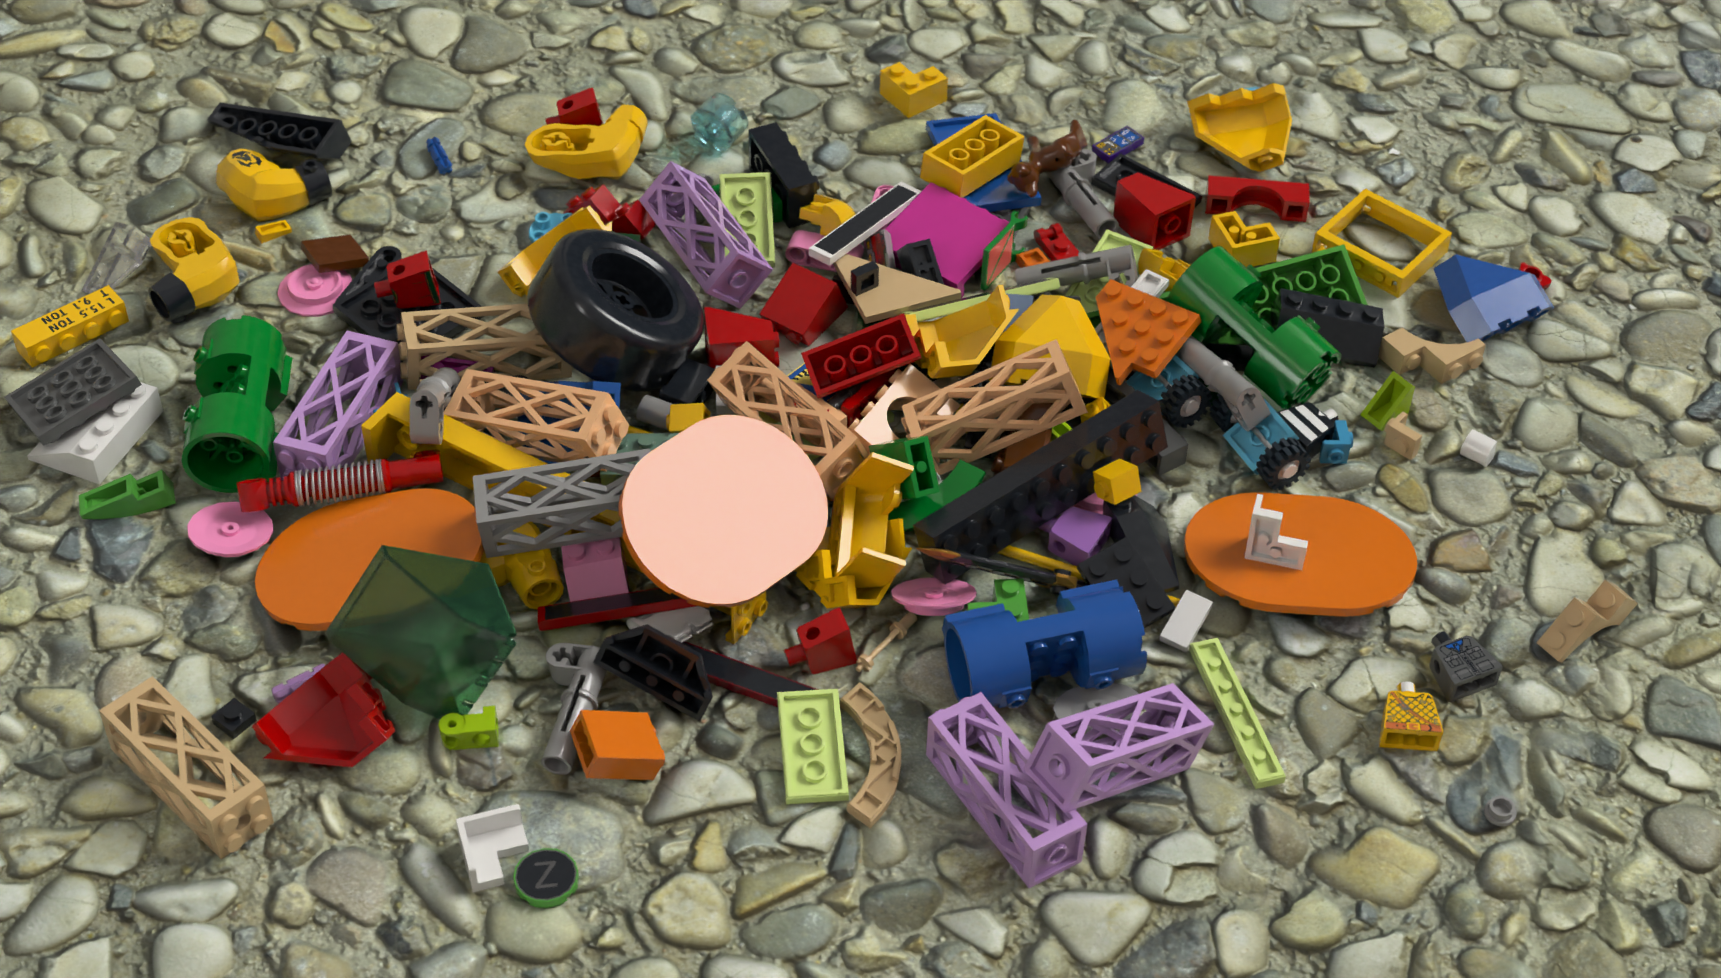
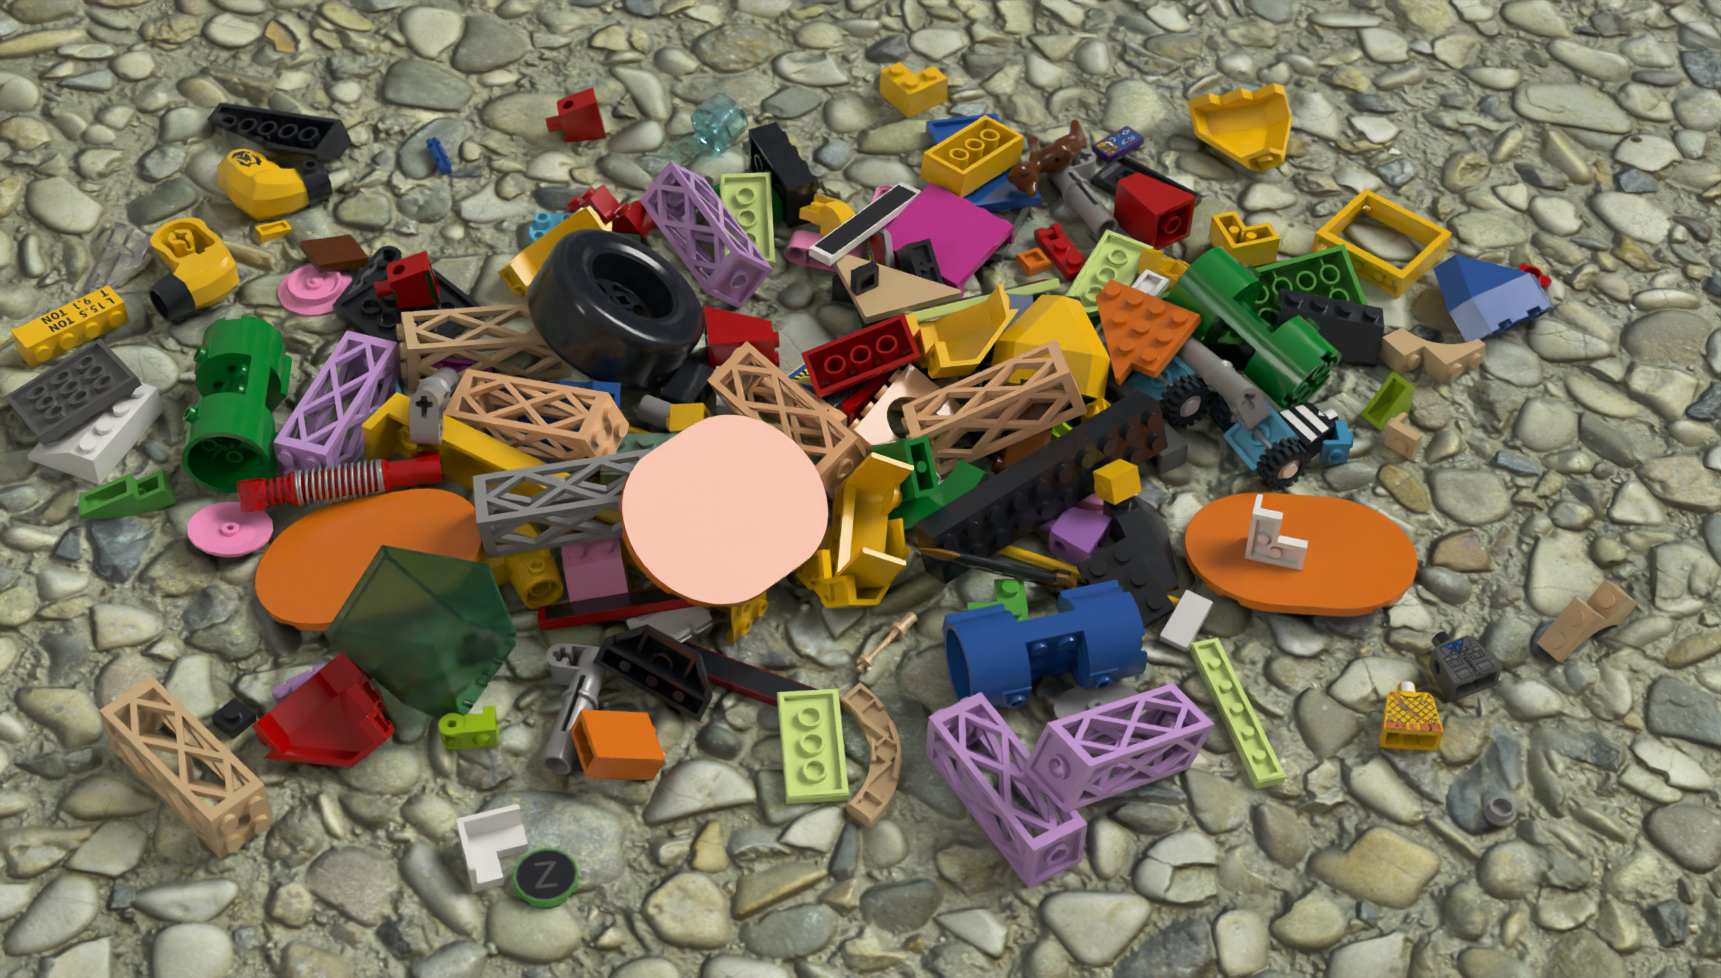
yellow piece [525,105,648,180] -> none
red slope [759,263,848,346] -> none
red torso [784,607,857,674] -> none
bright pink piece [891,578,977,616] -> none
flag [980,211,1028,291] -> none
light grey piece [1015,245,1138,287] -> none
red arch [1205,175,1310,222] -> none
white brick [1460,429,1497,467] -> none

